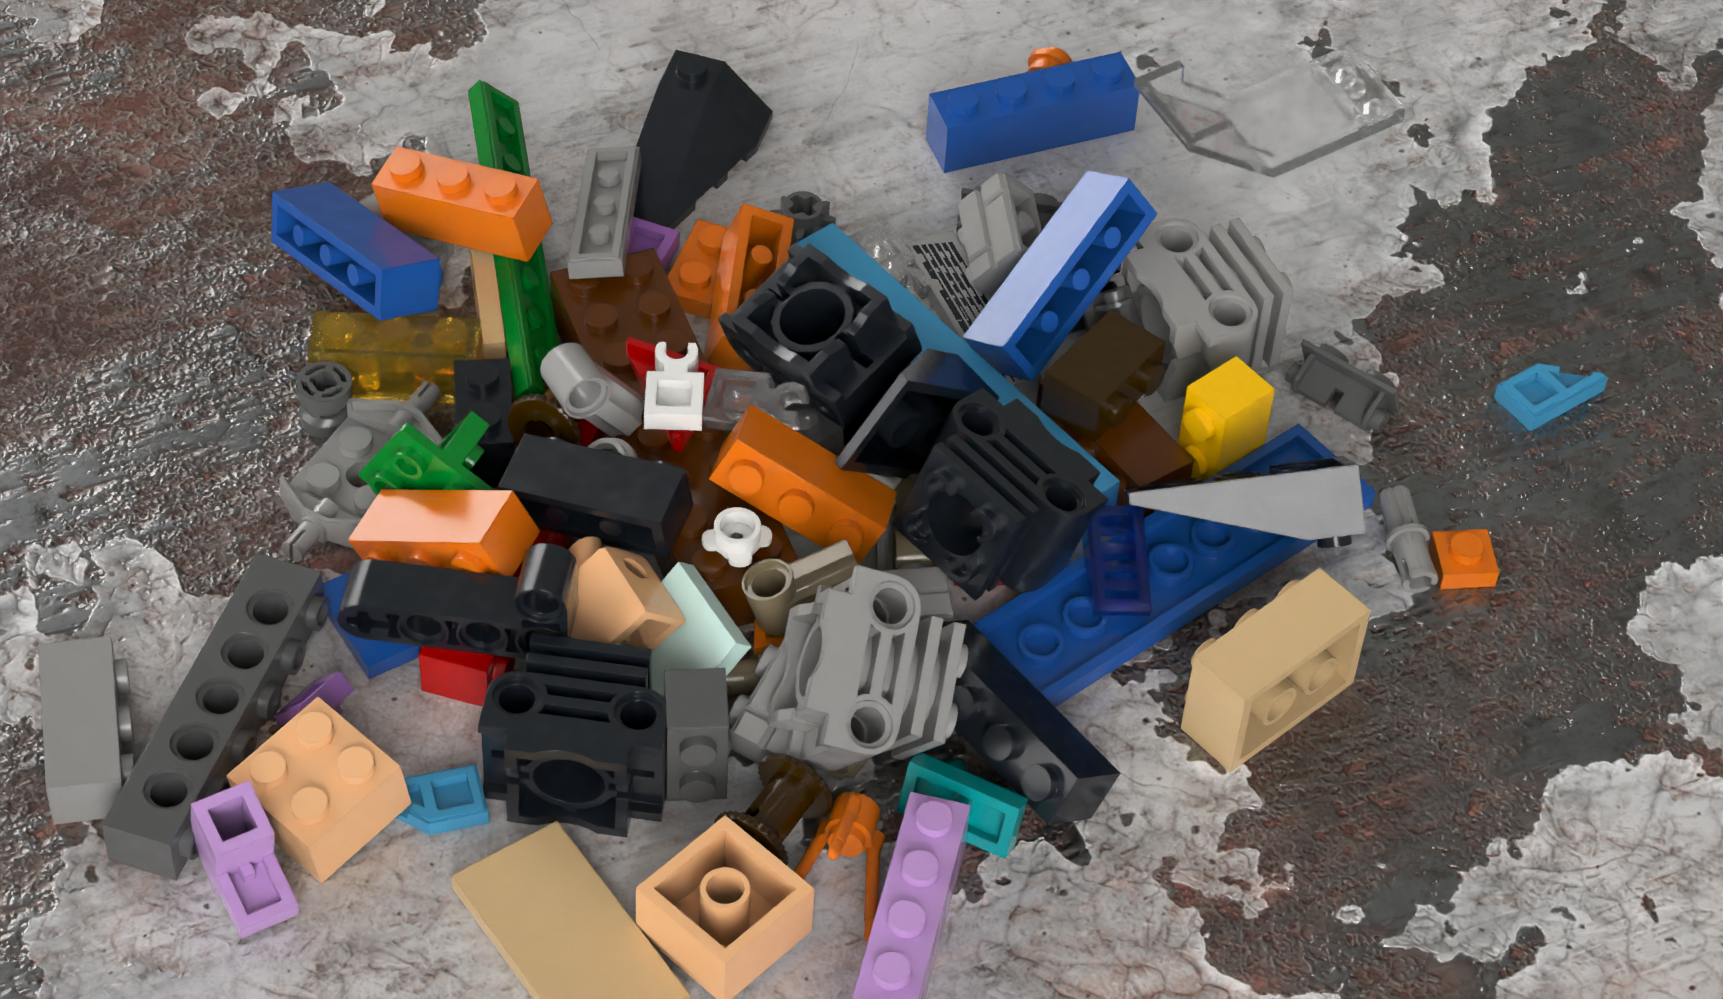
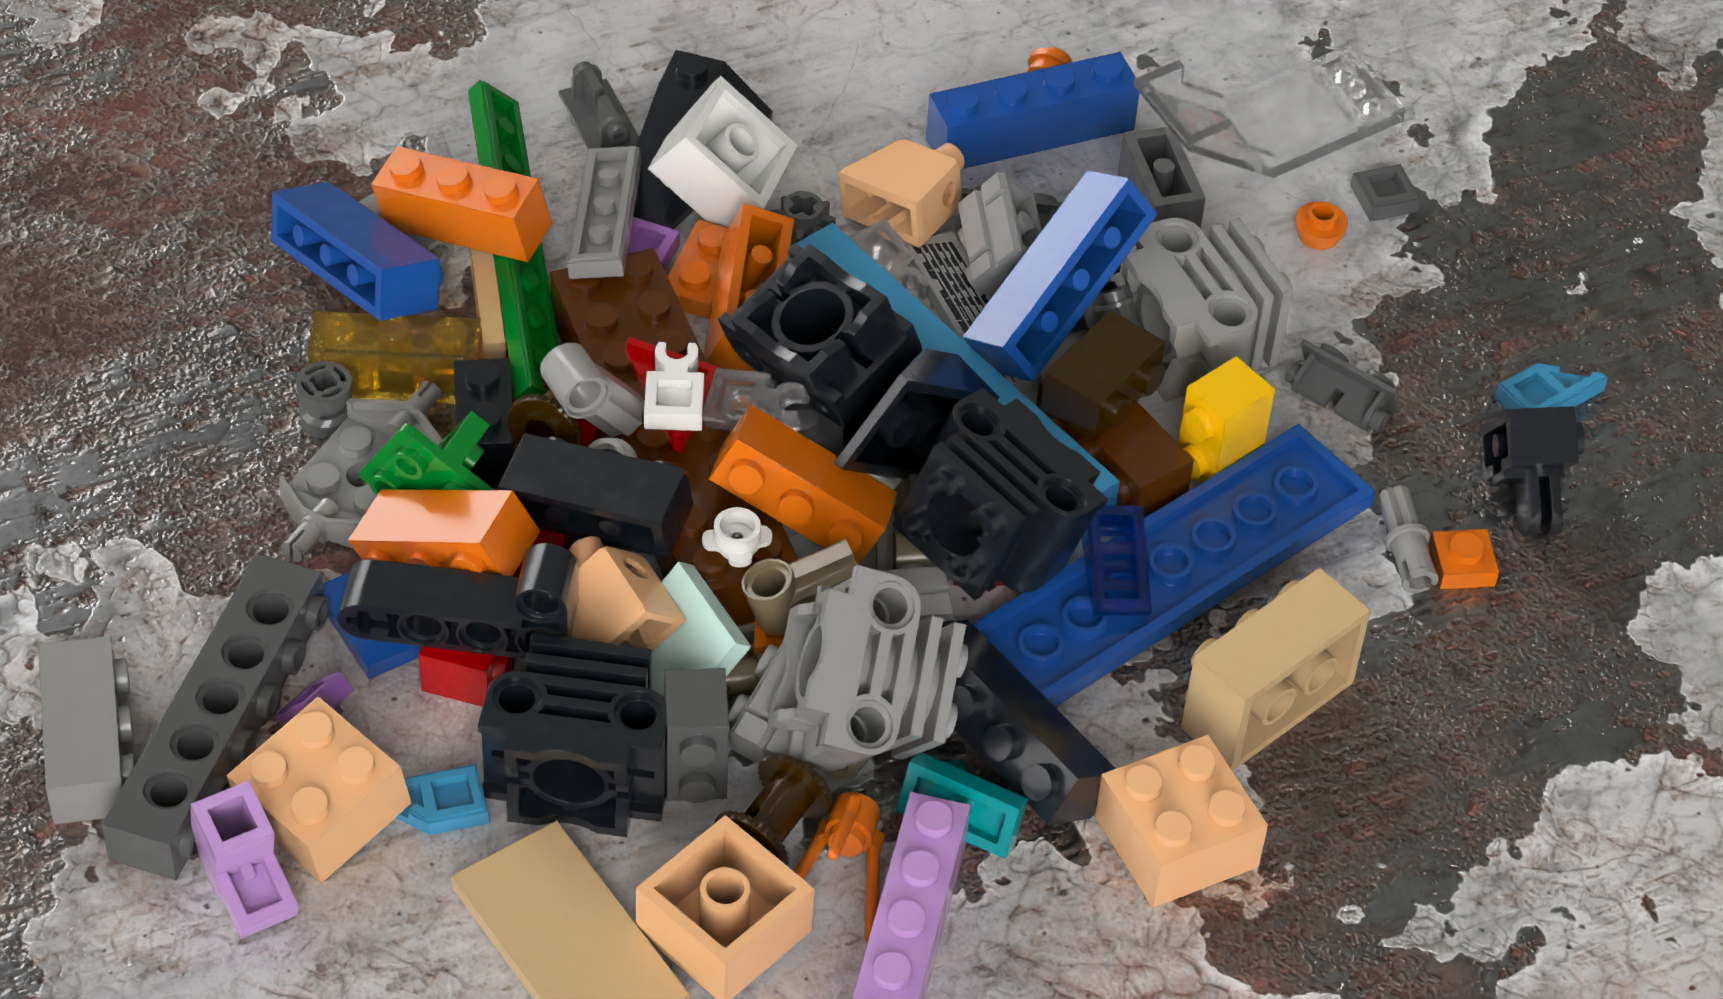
wedge [1124,456,1366,548] -> none
none -> dark grey hinge [558,61,639,150]
none -> white slope [648,76,798,227]
none -> light nougat torso [838,139,965,248]
none -> light nougat brick [1095,735,1268,908]
none -> flat silver brick [1117,126,1206,229]
none -> orange plate [1295,201,1348,250]
none -> dark grey tile [1350,164,1421,221]
none -> black brick [1479,406,1585,536]

